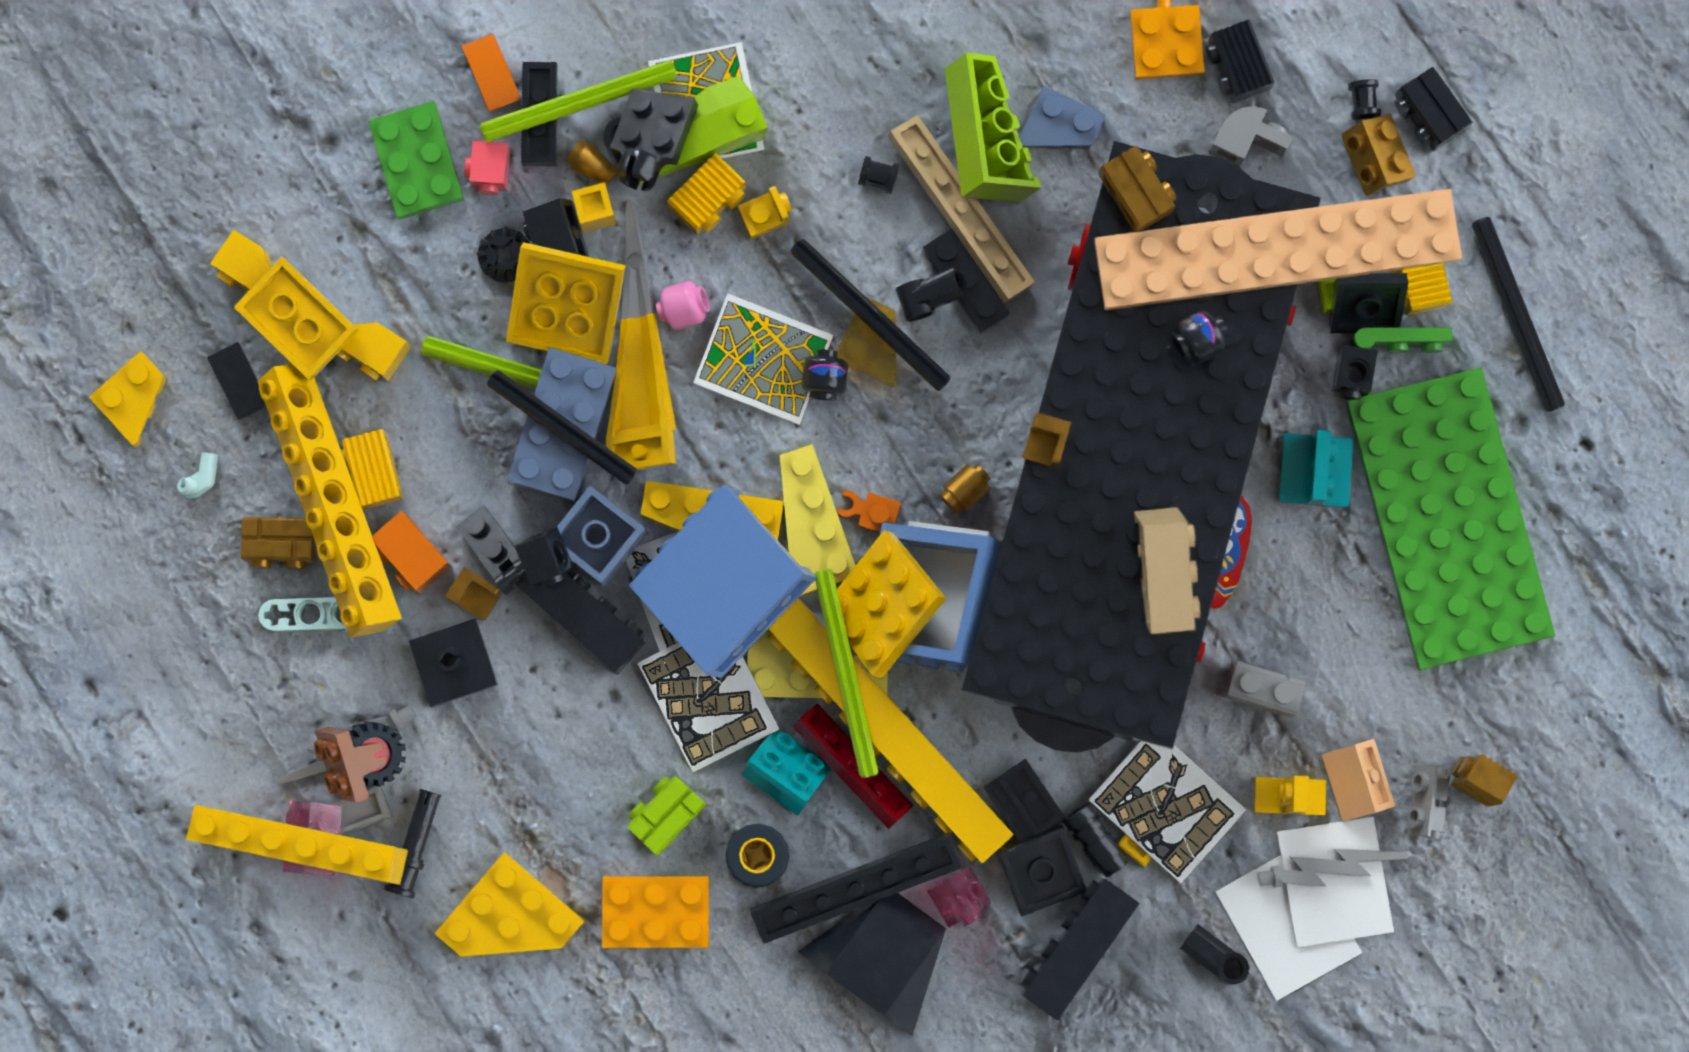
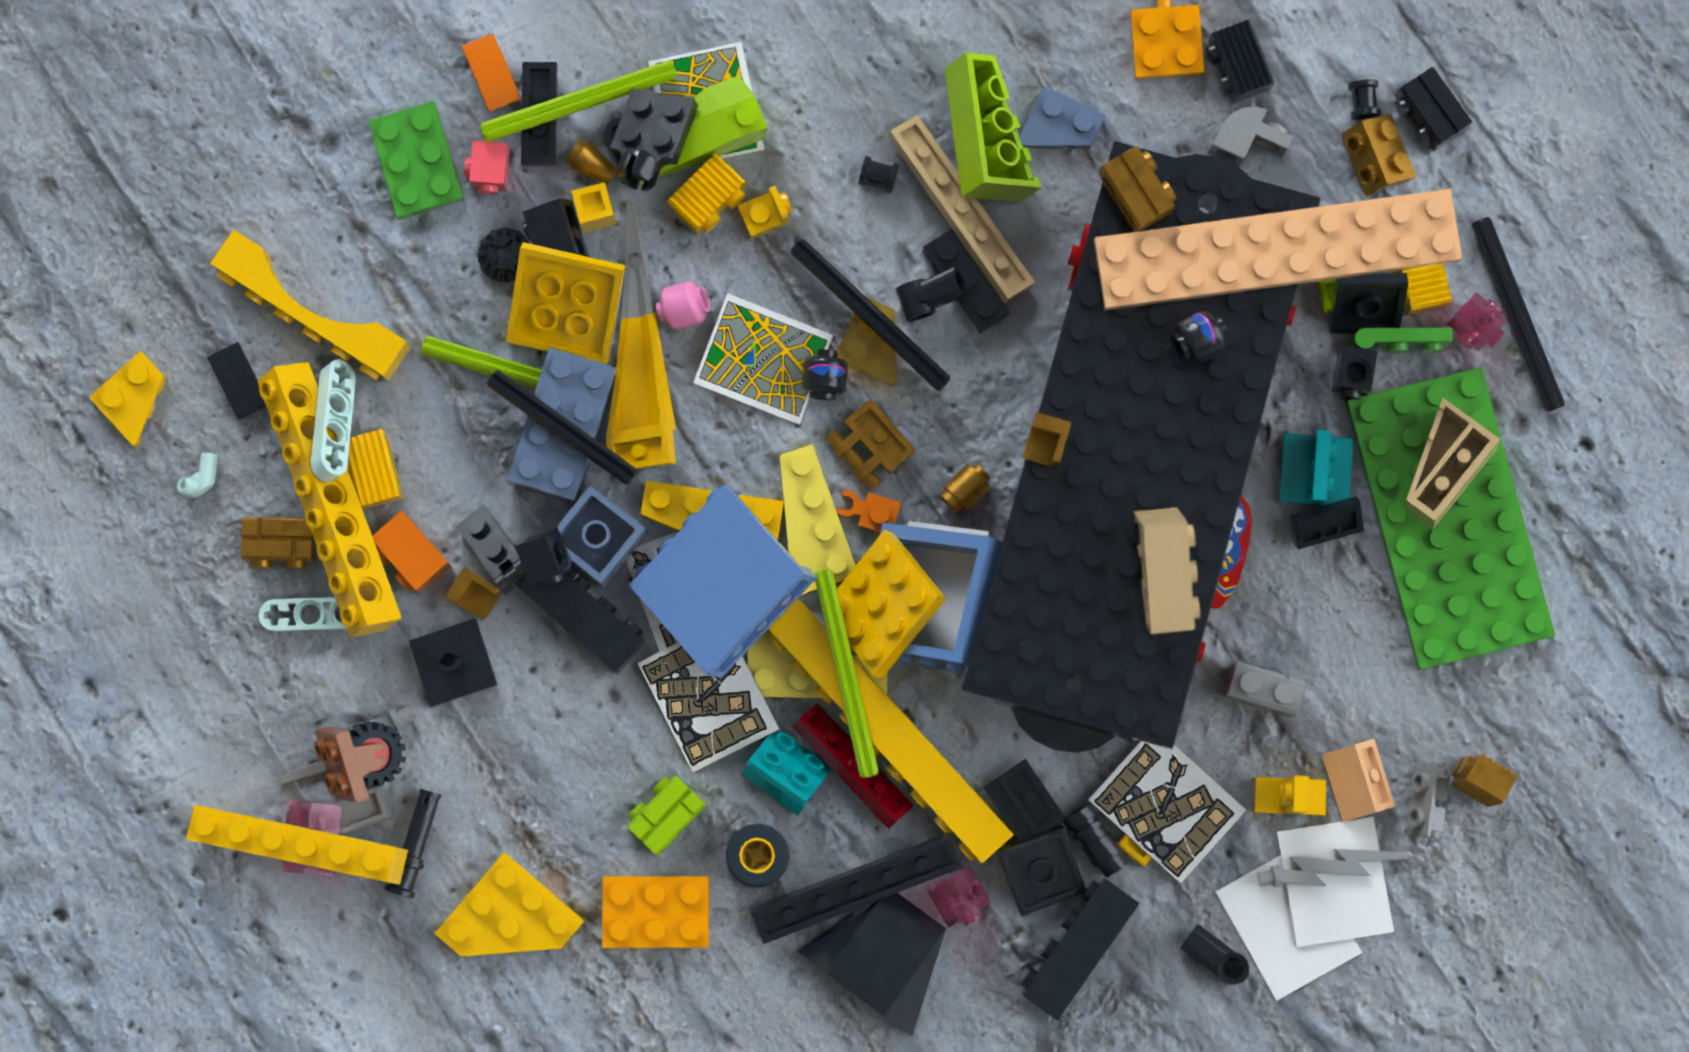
yellow plate [234,257,359,381] -> none
none -> light aqua beam [311,359,356,482]
none -> pearl gold plate [826,399,916,490]
none -> black plate [1290,496,1364,550]
none -> tan wedge [1404,398,1500,530]
none -> clear pink brick [1447,292,1508,351]

